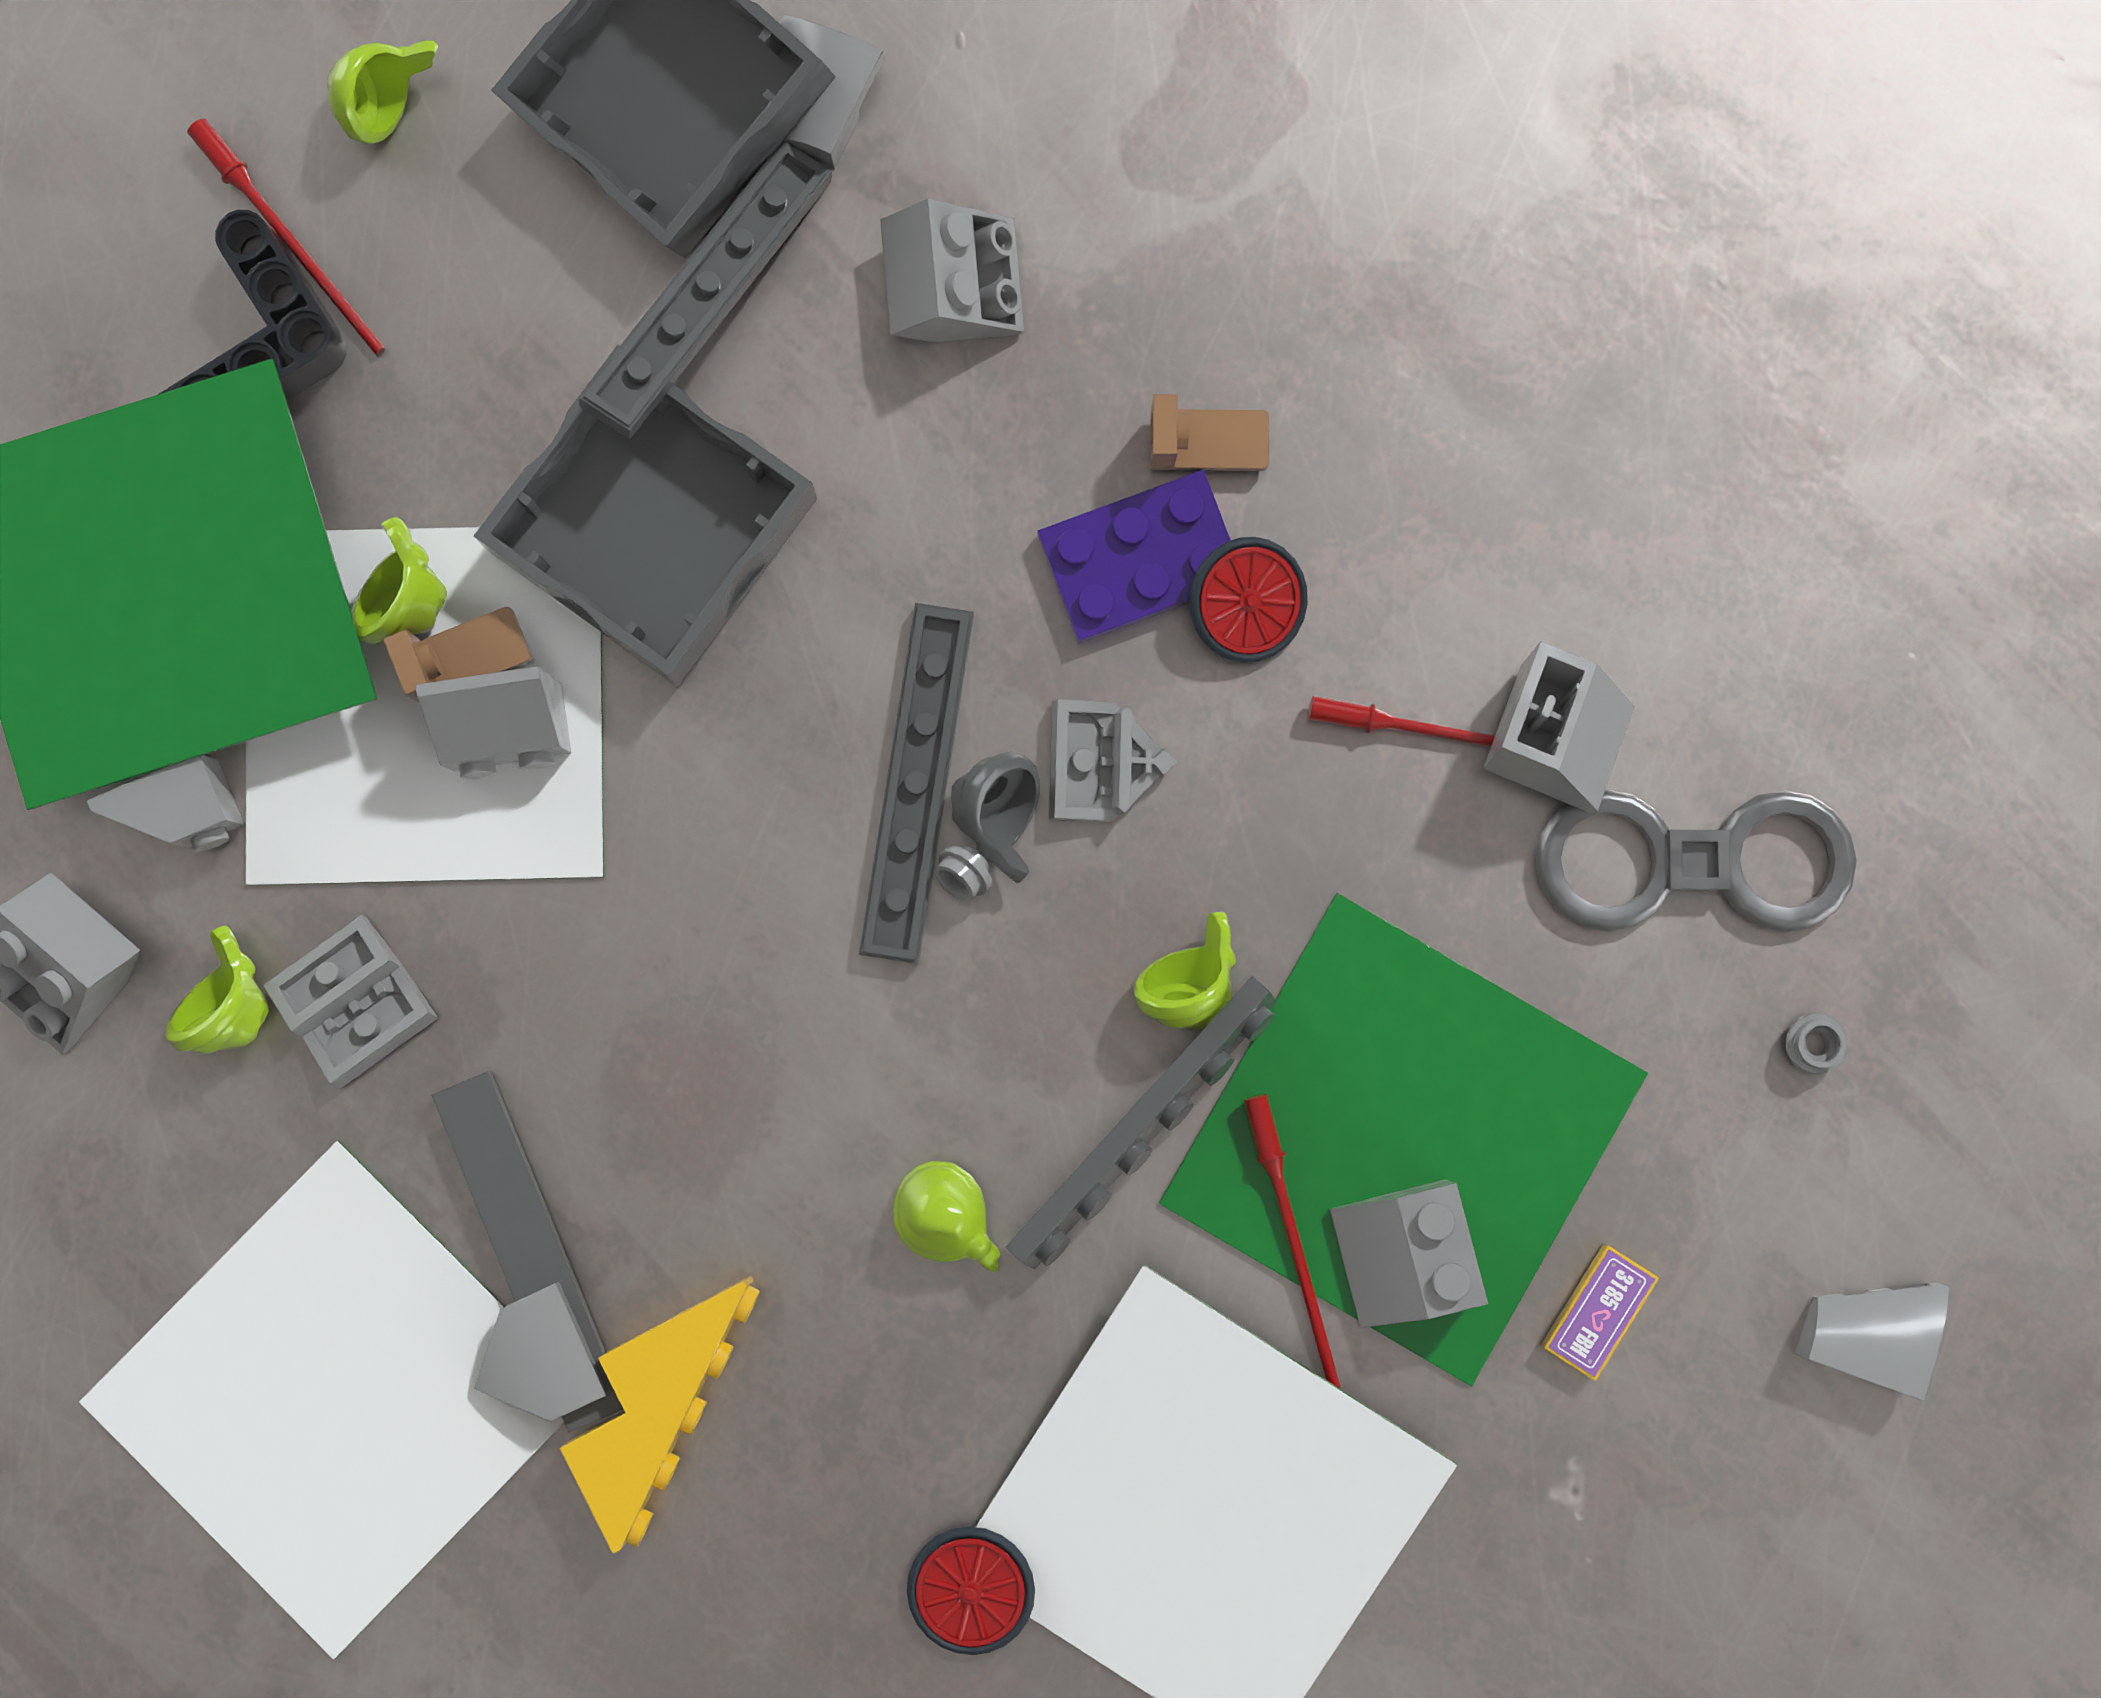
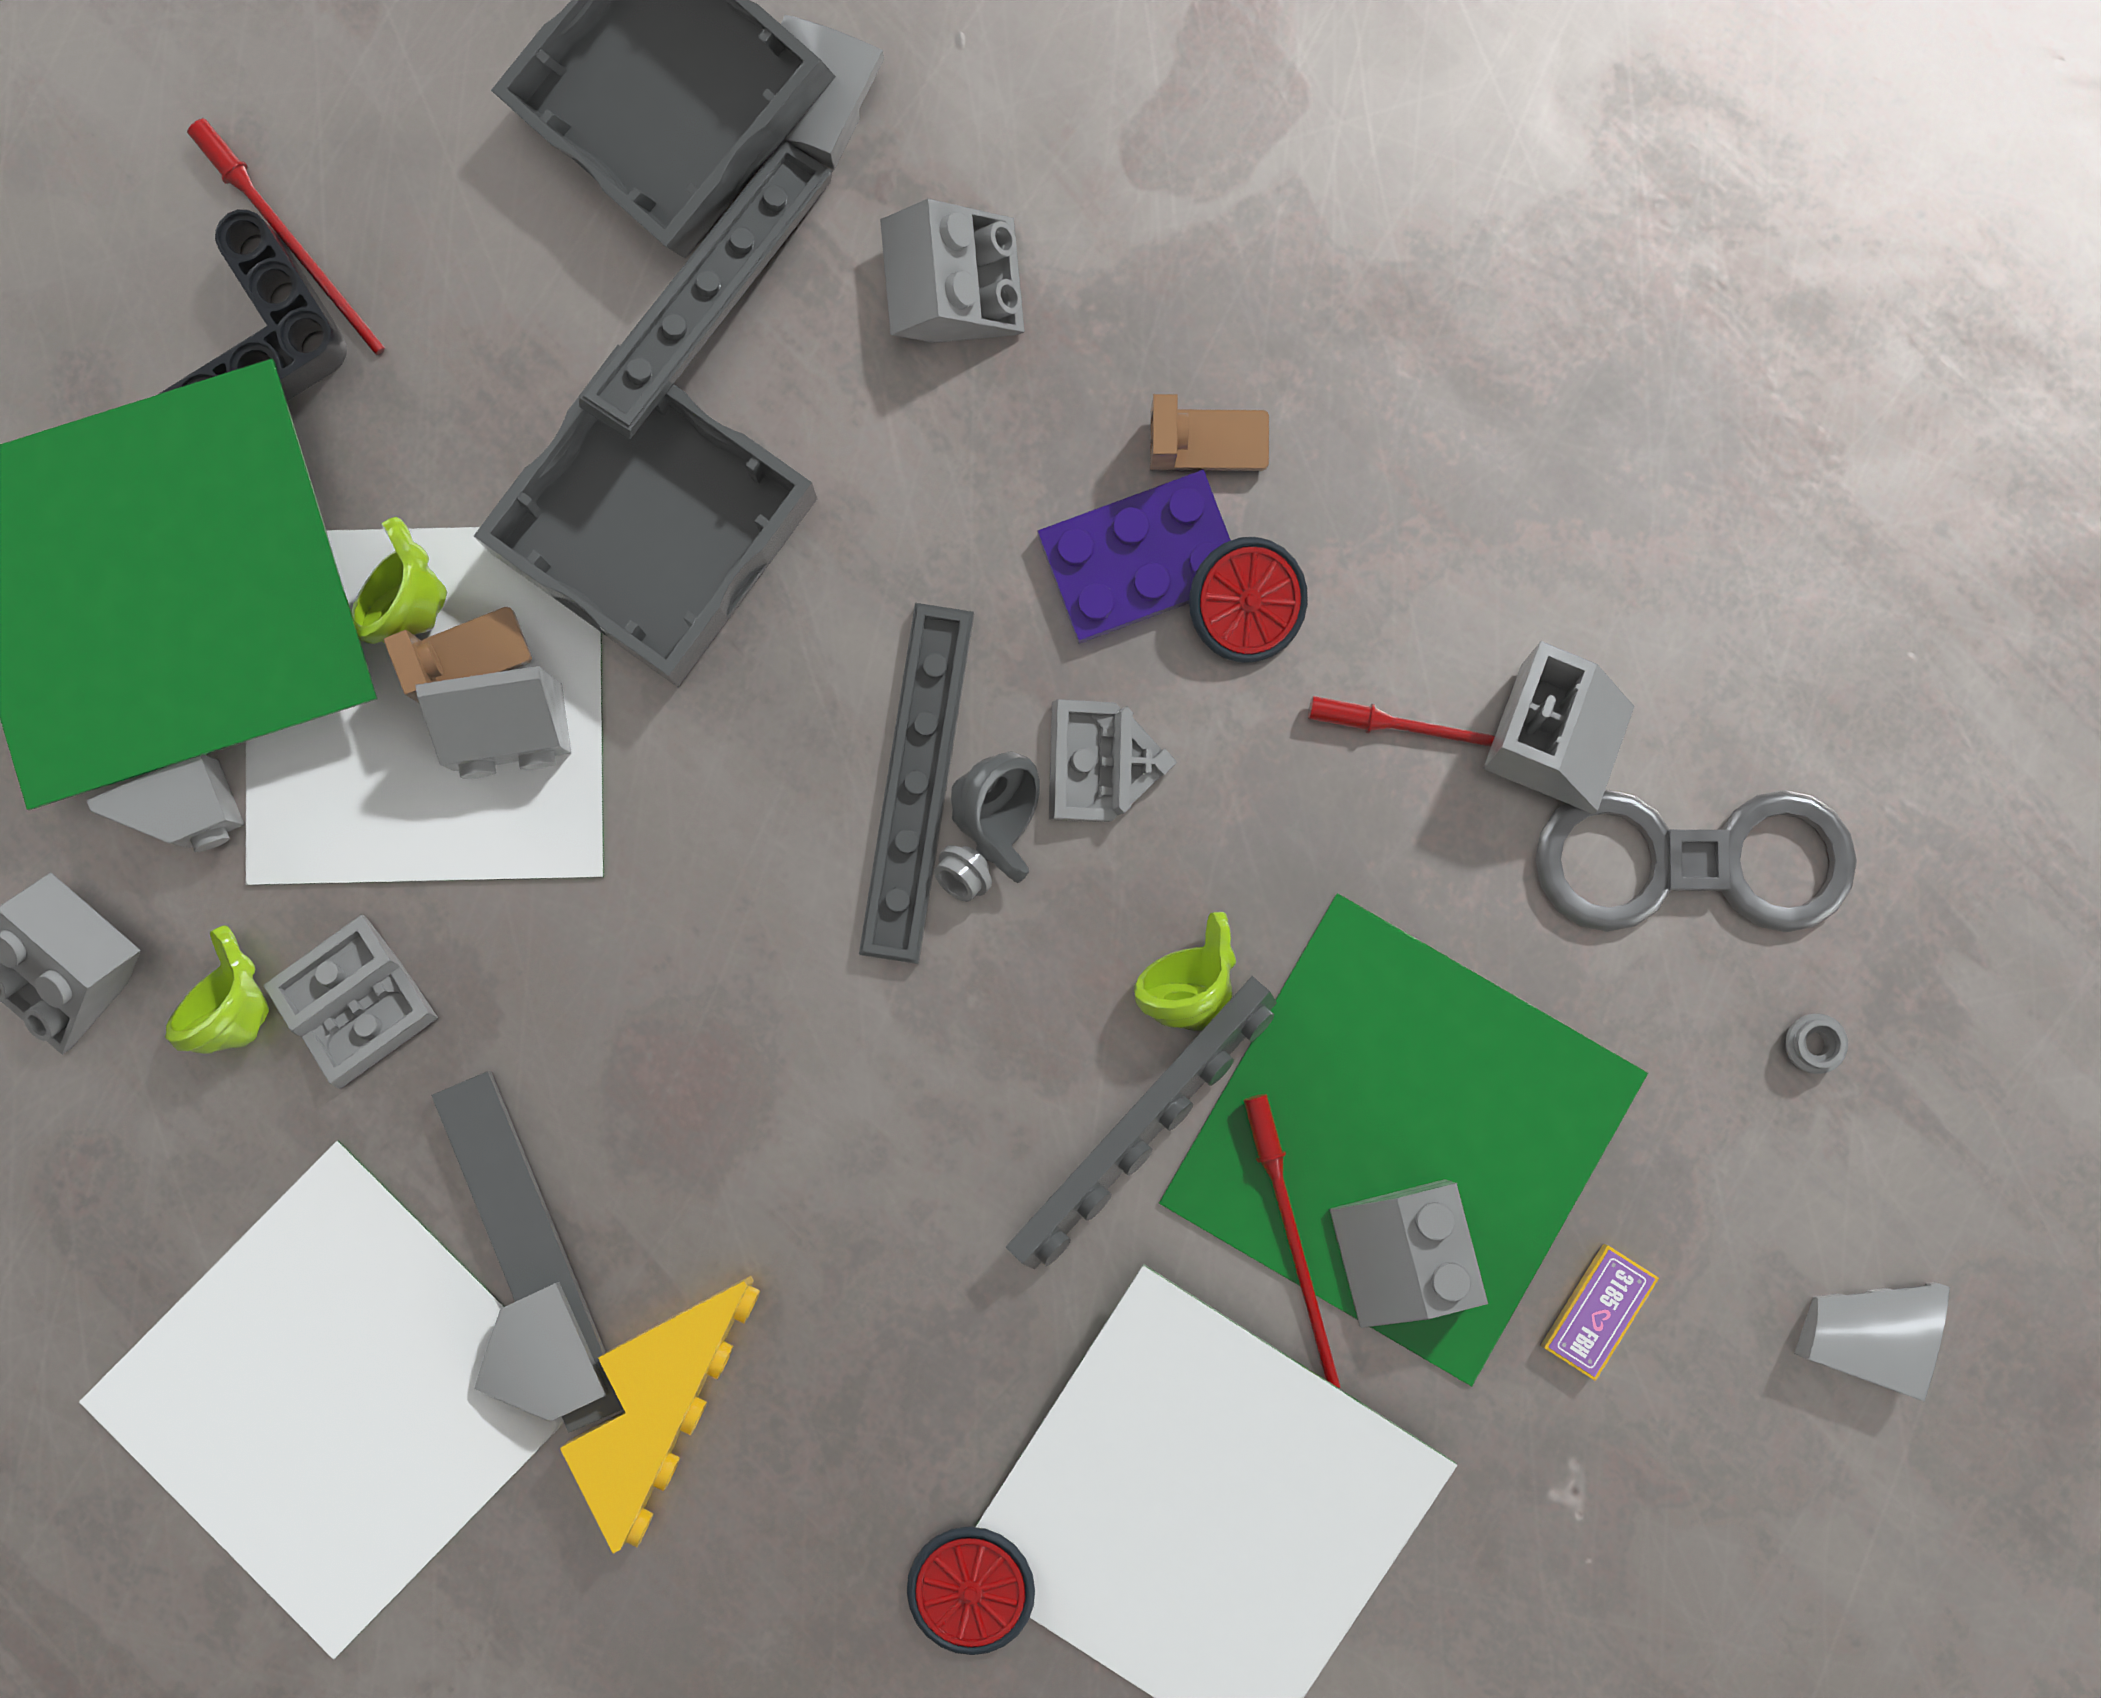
lime hat [327,40,438,144] -> none
lime hat [893,1161,1001,1273] -> none

